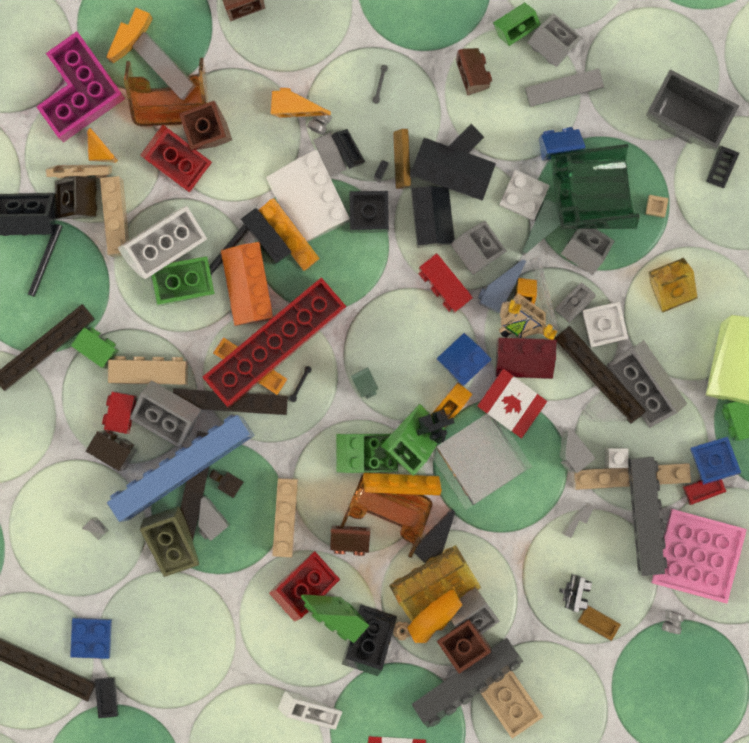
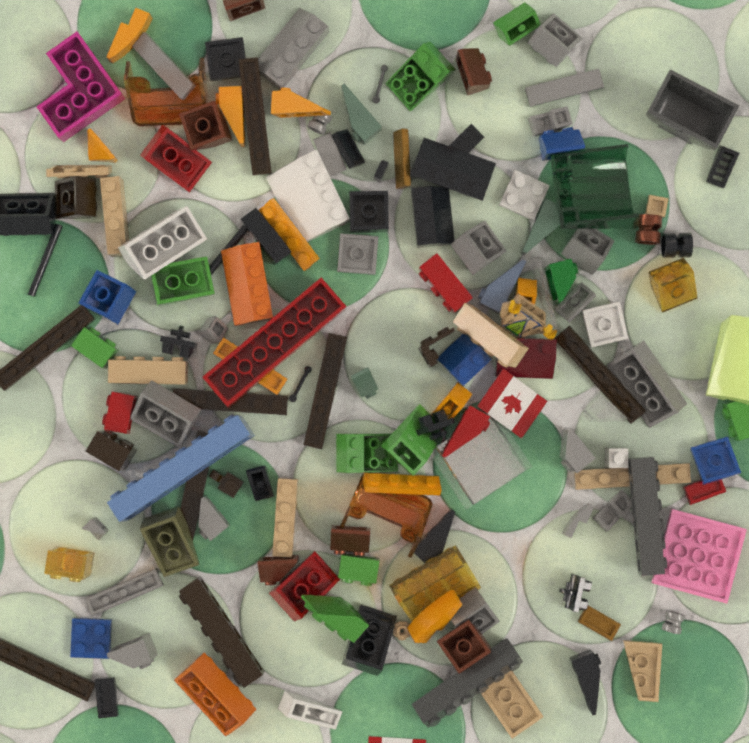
none -> clear yellow brick [44,547,95,582]
none -> blue slope [78,270,137,325]
none -> light grey tile [85,568,164,616]
none -> light grey slope [107,633,158,669]
none -> black hips [160,325,197,358]
none -> orange slope [174,652,257,736]
none -> dark brown brick [179,576,264,688]
none -> light grey slope [199,316,228,344]
none -> black plate [205,37,246,82]
none -> light orange slope [216,86,245,147]
none -> dark brown plate [239,57,272,176]
none -> black slope [246,465,274,501]
none -> copper slope [257,555,299,585]
none -> light grey slope [258,8,329,89]
none -> dark brown plate [303,333,347,449]
none -> light grey plate [337,233,378,275]
none -> bright green brick [338,554,380,586]
none -> sand green slope [341,83,382,145]
none -> bright green slope [385,42,456,112]
none -> dark brown bracket [418,327,455,368]
none -> red slope [440,405,490,458]
none -> tan brick [453,303,529,368]
none -> light grey slope [528,106,573,137]
none -> green slope [544,258,578,305]
none -> black slope [569,649,601,716]
none -> light grey slope [592,490,632,532]
none -> tan wing [623,640,662,702]
none -> copper wheel [635,214,662,245]
none -> black wheel [661,233,693,258]

